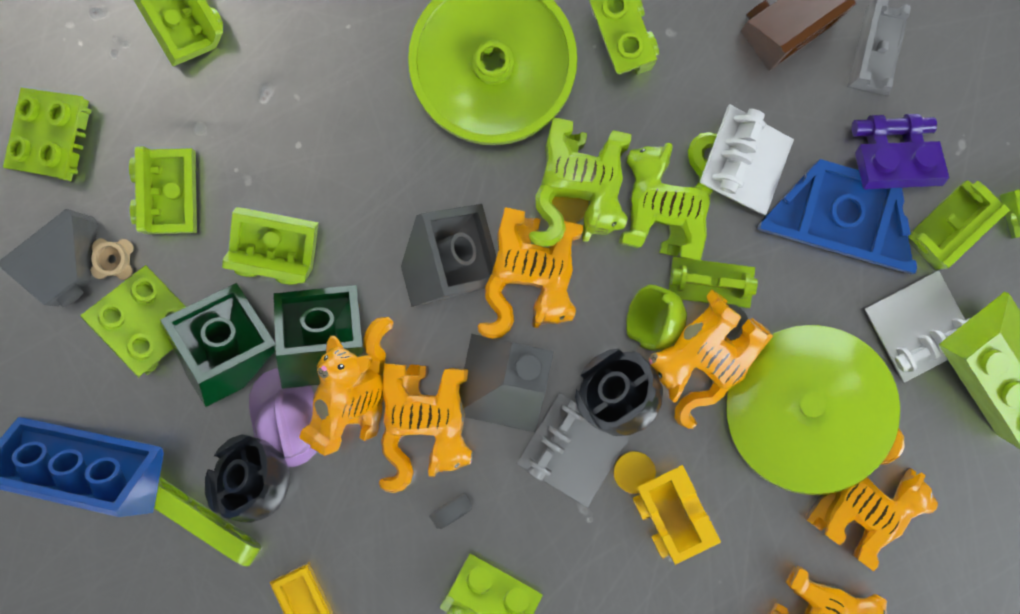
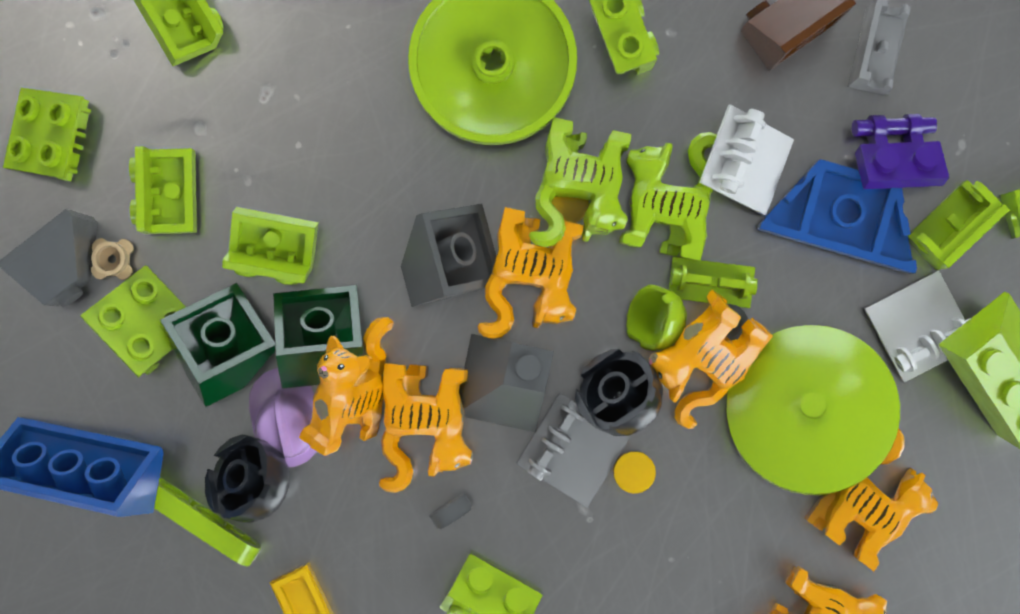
yellow cylinder [632,465,721,565] -> none

